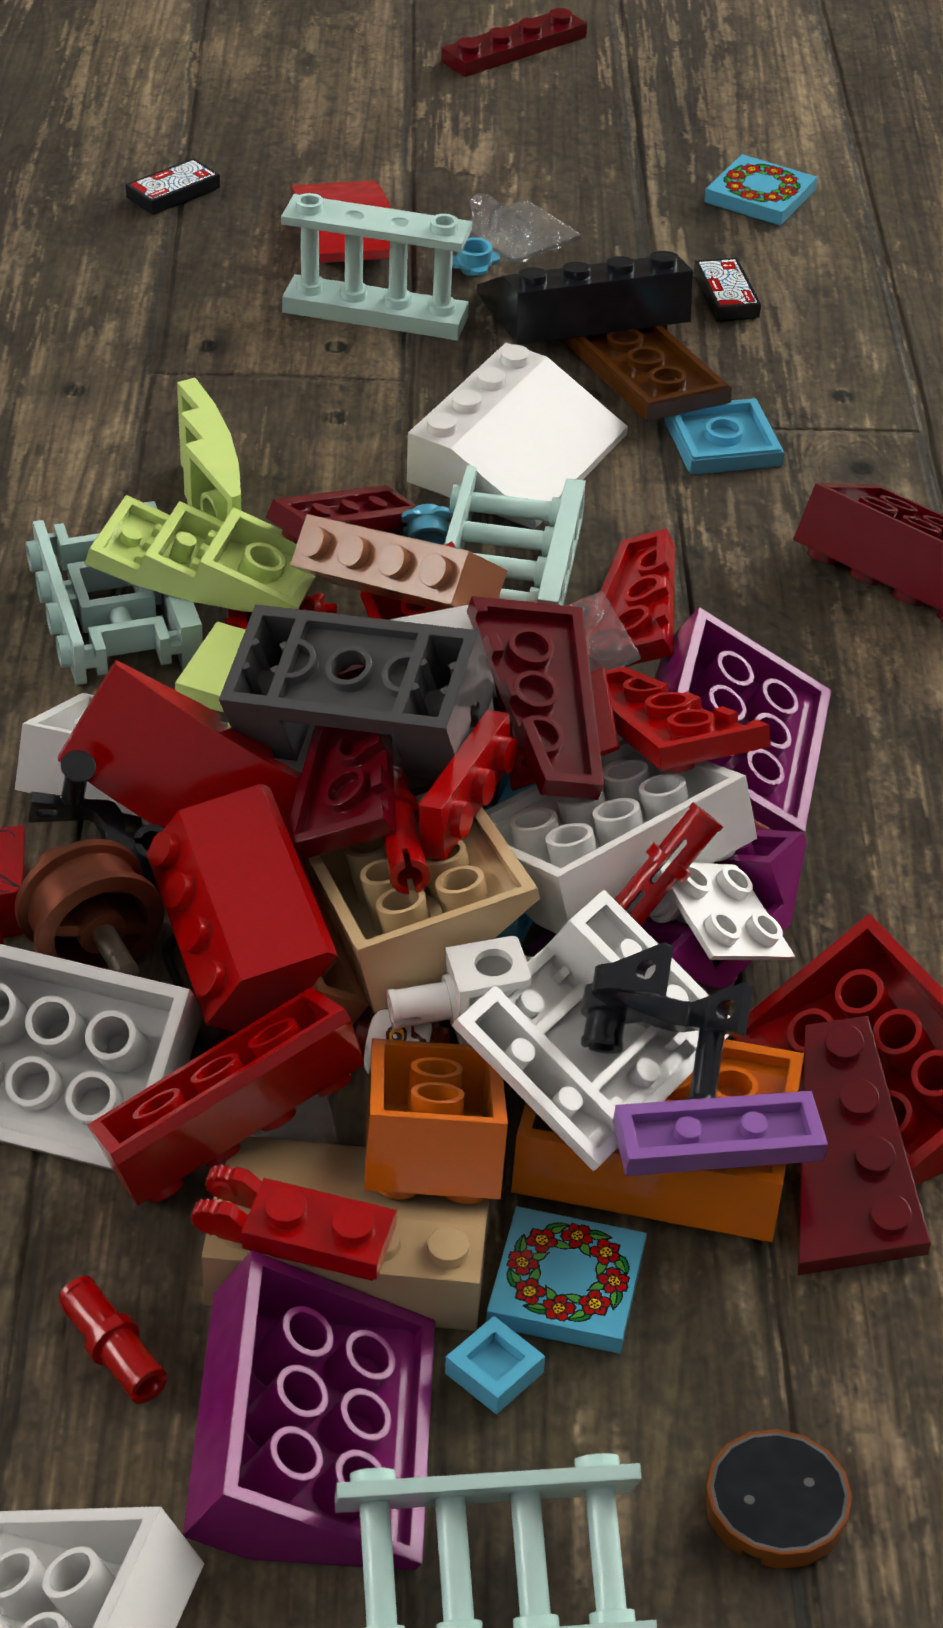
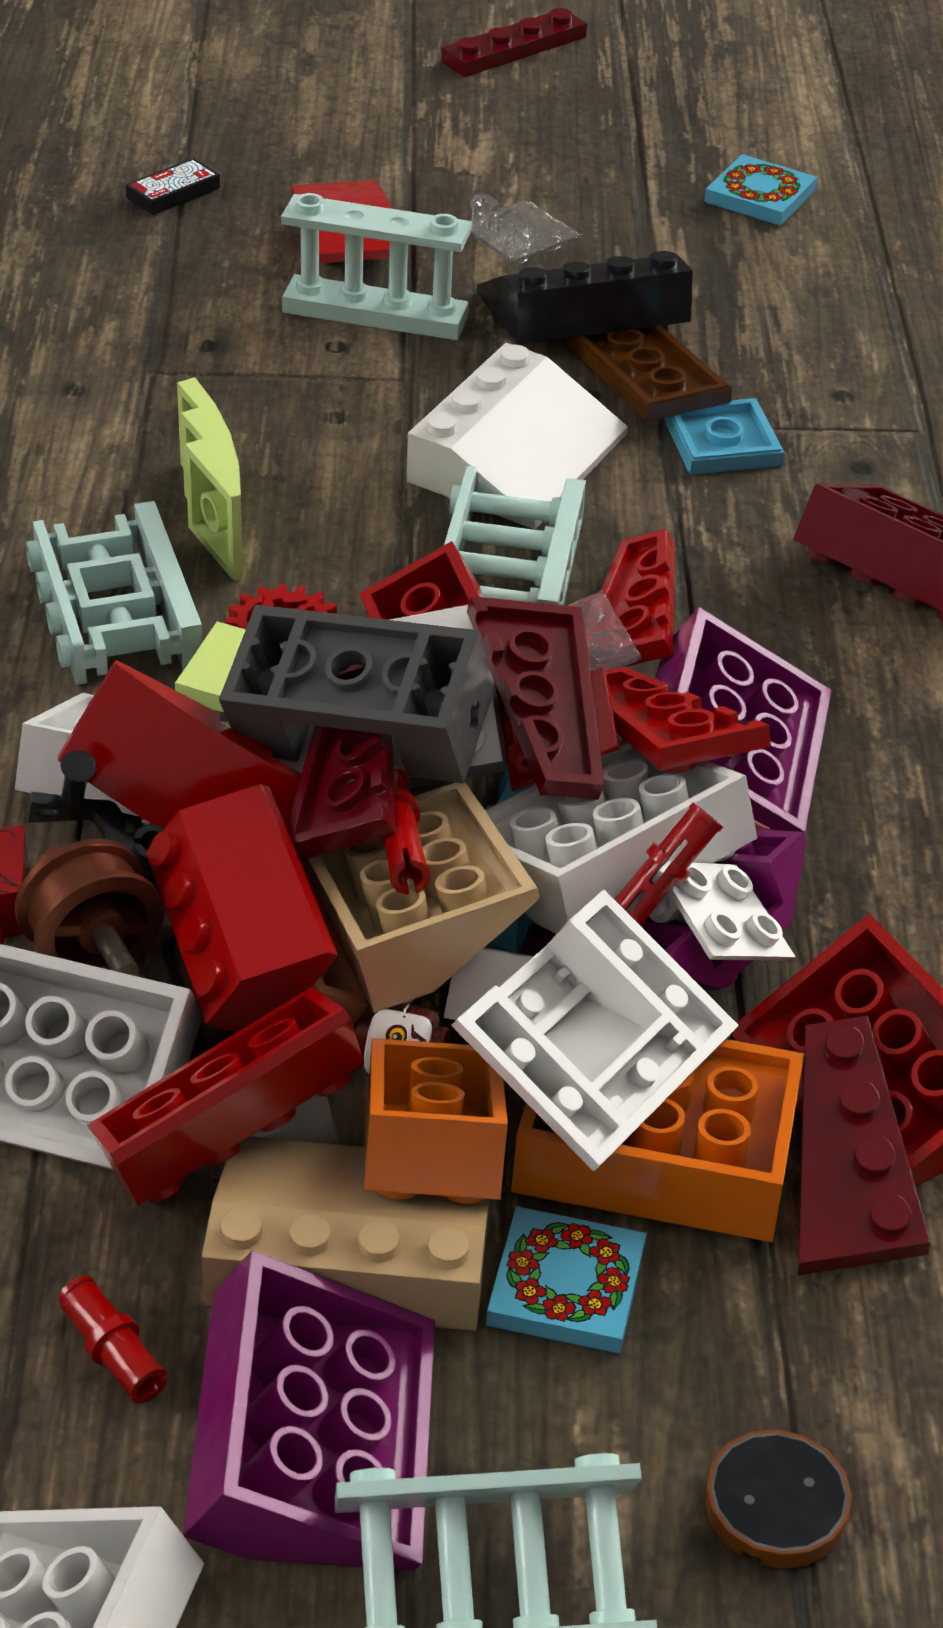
yellowish green slope [84,495,316,612] -> none
red hinge [190,1164,397,1281] -> none
dark red plate [265,485,417,544] -> none
nougat brick [290,514,508,610] -> none
white bracket [386,936,531,1045] -> none
medium azure plate [401,504,452,545] -> none
red plate [418,710,518,860] -> none
medium azure plate [445,1316,545,1415] -> none
medium azure plate [452,237,500,277] -> none
black piece [580,942,753,1100] -> none
medium lavender plate [612,1091,828,1176] -> none
tile [693,258,761,321] -> none

